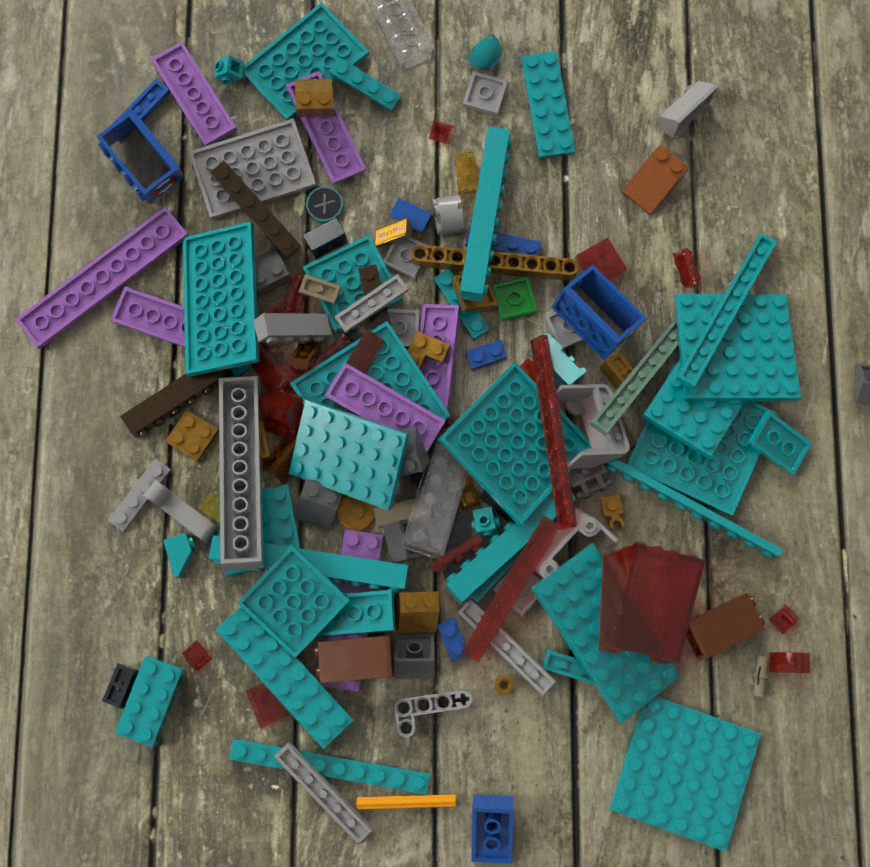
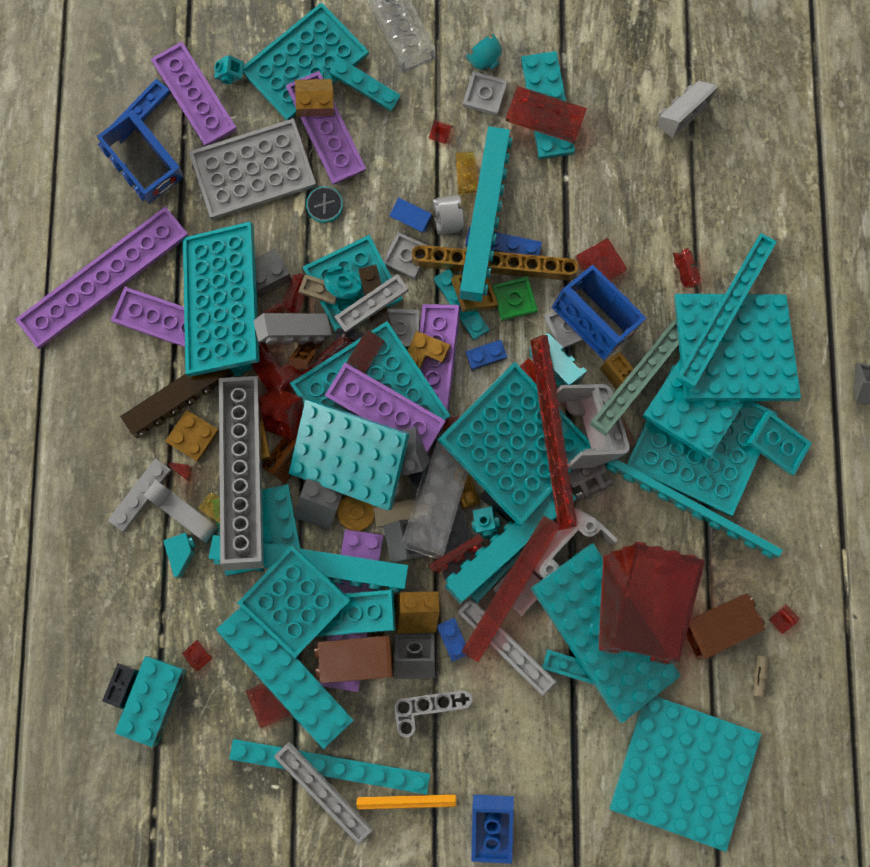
dark brown brick [210,161,301,260] -> none
hinge [303,218,348,259] -> none
slope [375,217,413,247] -> none
pearl gold plate [494,675,514,695] -> none
pearl gold plate [600,494,624,530] -> none
dark orange slope [622,144,689,215] -> none
clear red slope [769,652,810,674] -> none
none -> clear red slope [169,463,192,482]
none -> teal tile [324,267,362,300]
none -> clear red plate [505,86,587,144]

